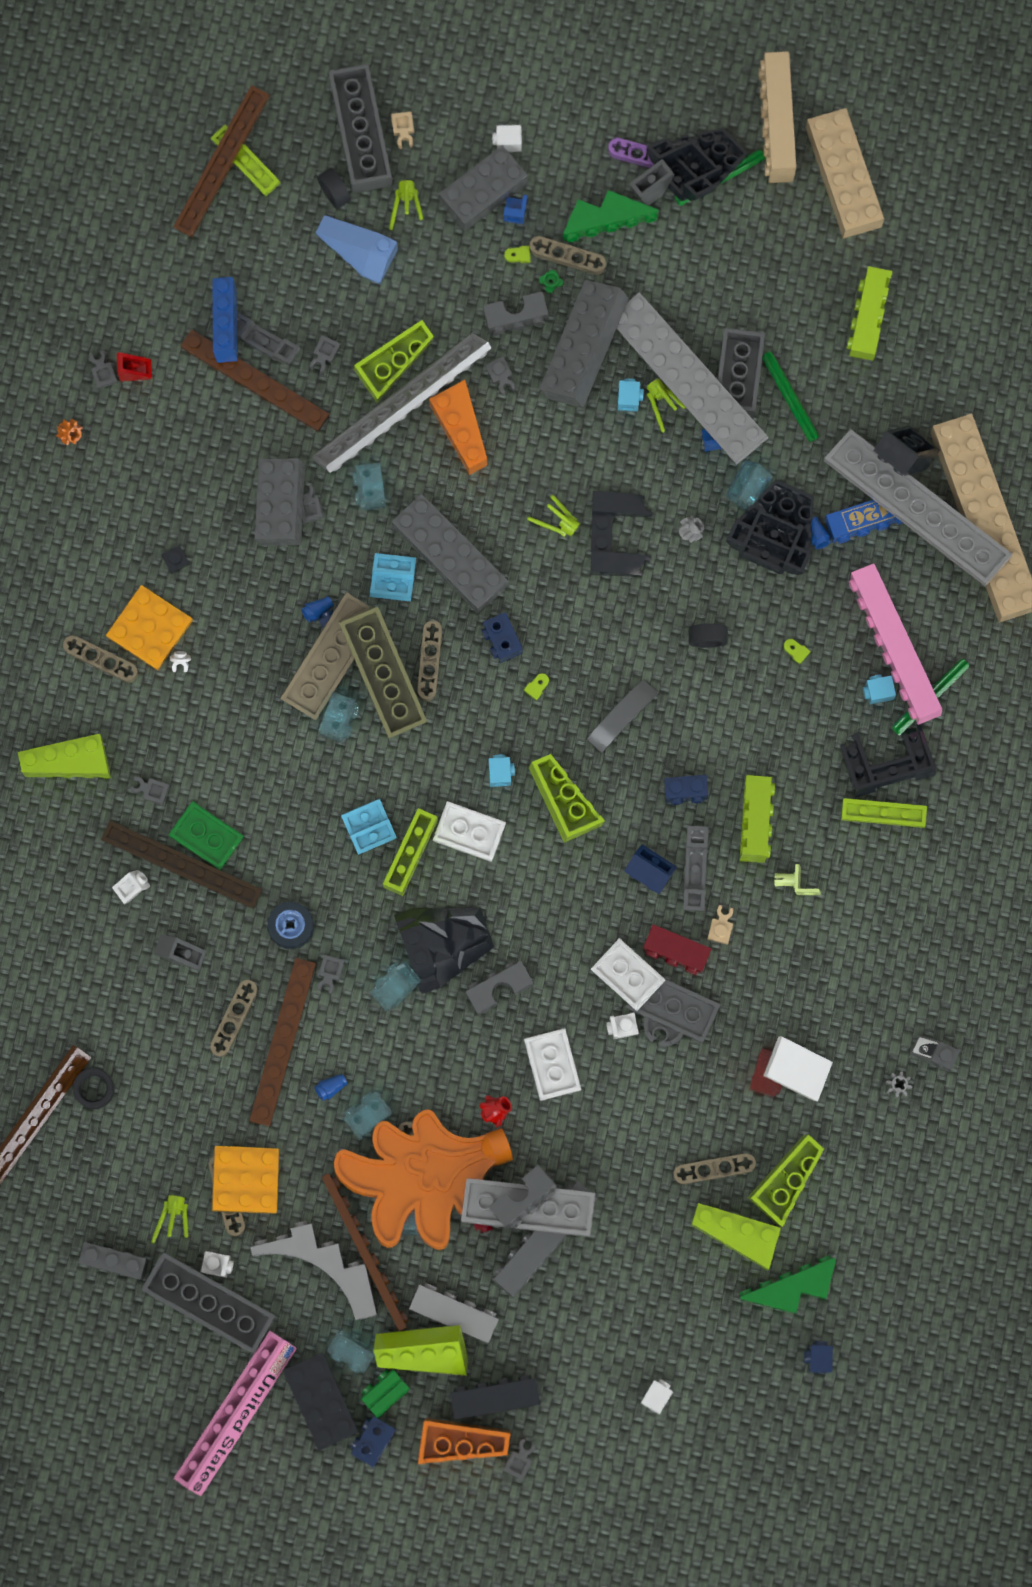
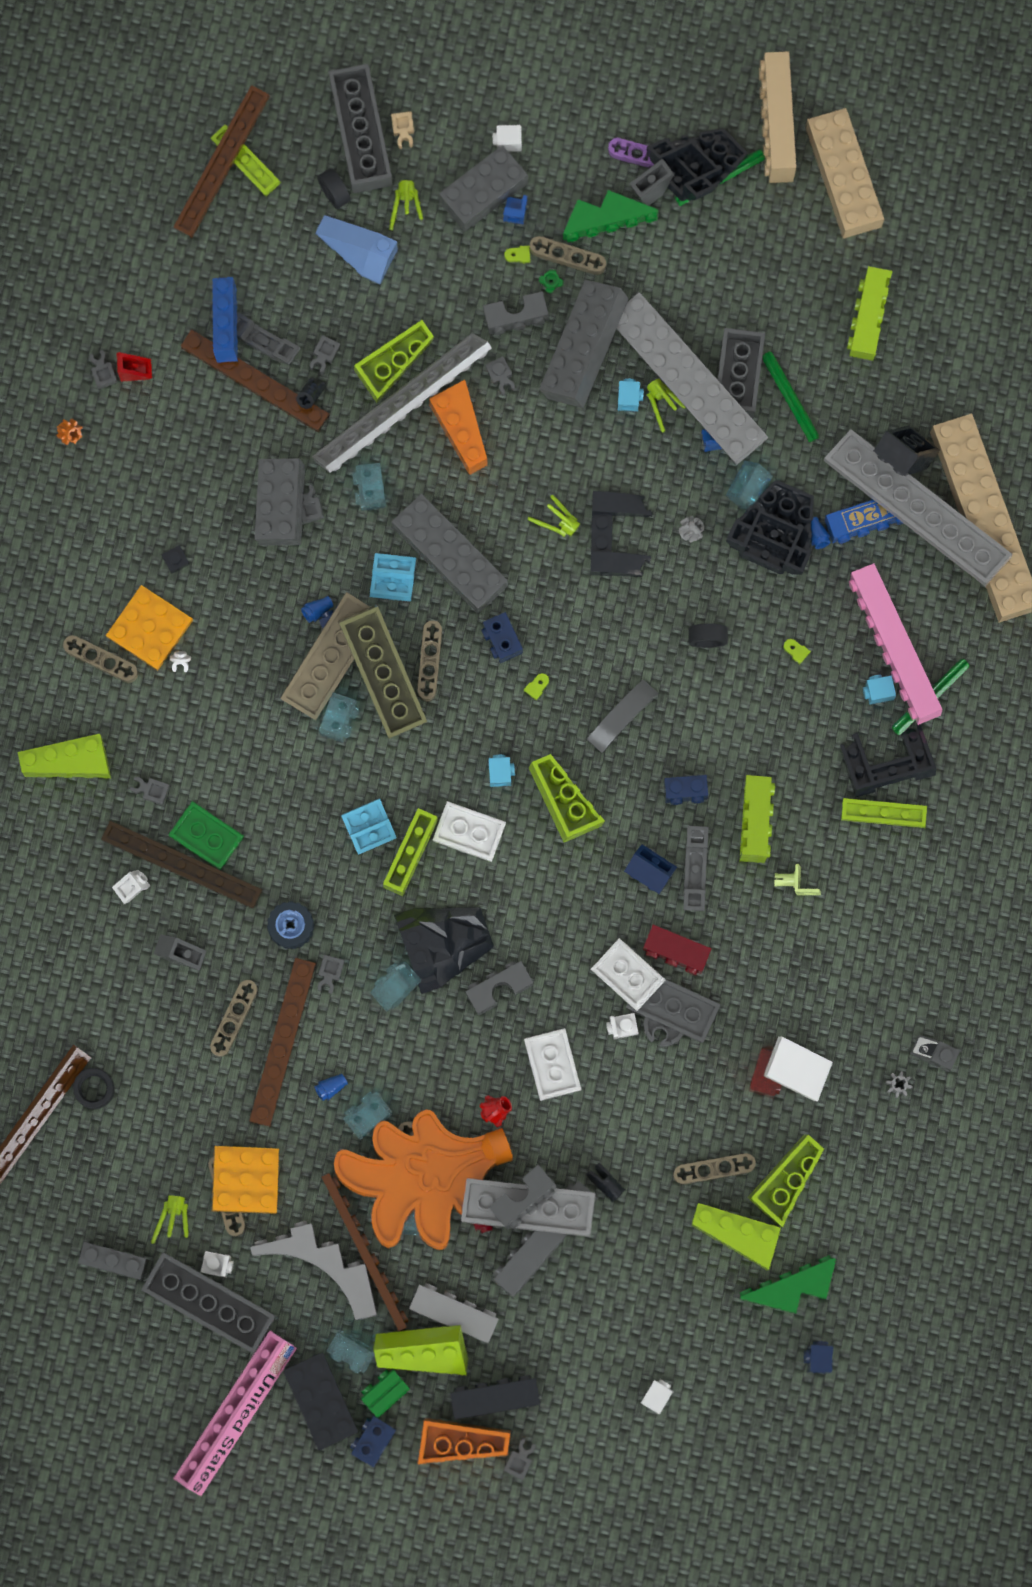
tan plate [707,905,733,945] -> none
none -> black hinge [296,377,327,409]
none -> black hinge [586,1163,626,1203]

